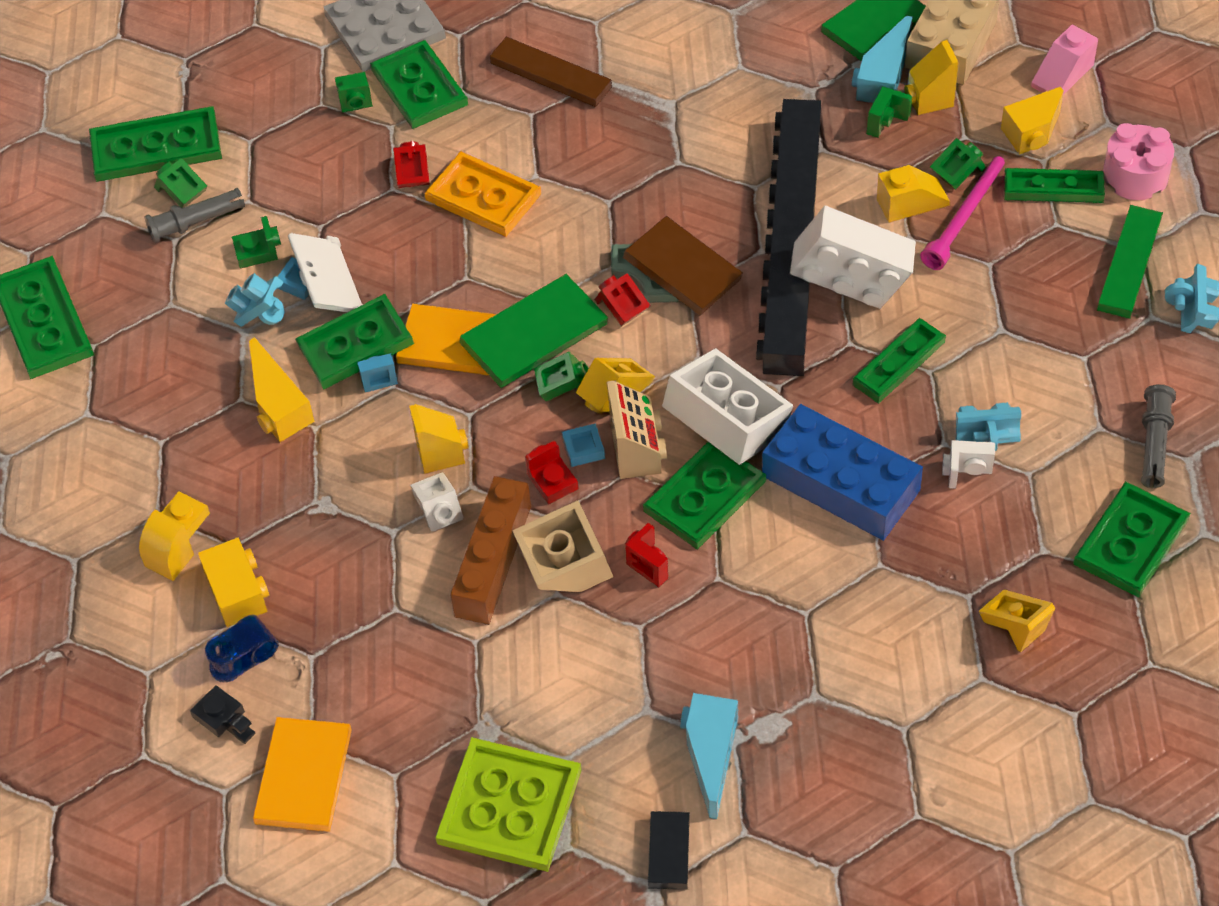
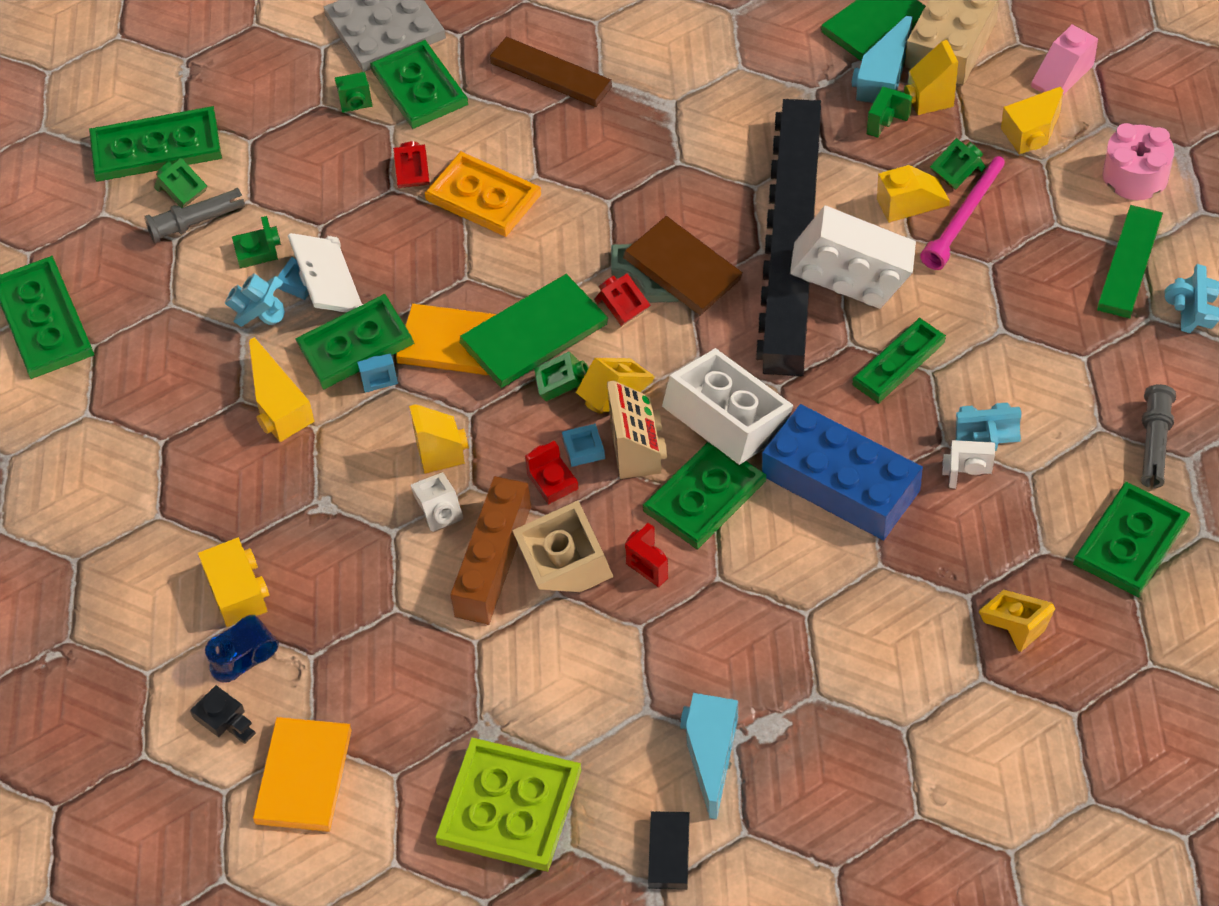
yellow brick [139,491,210,581] -> none
green tile [1004,168,1105,203] -> none

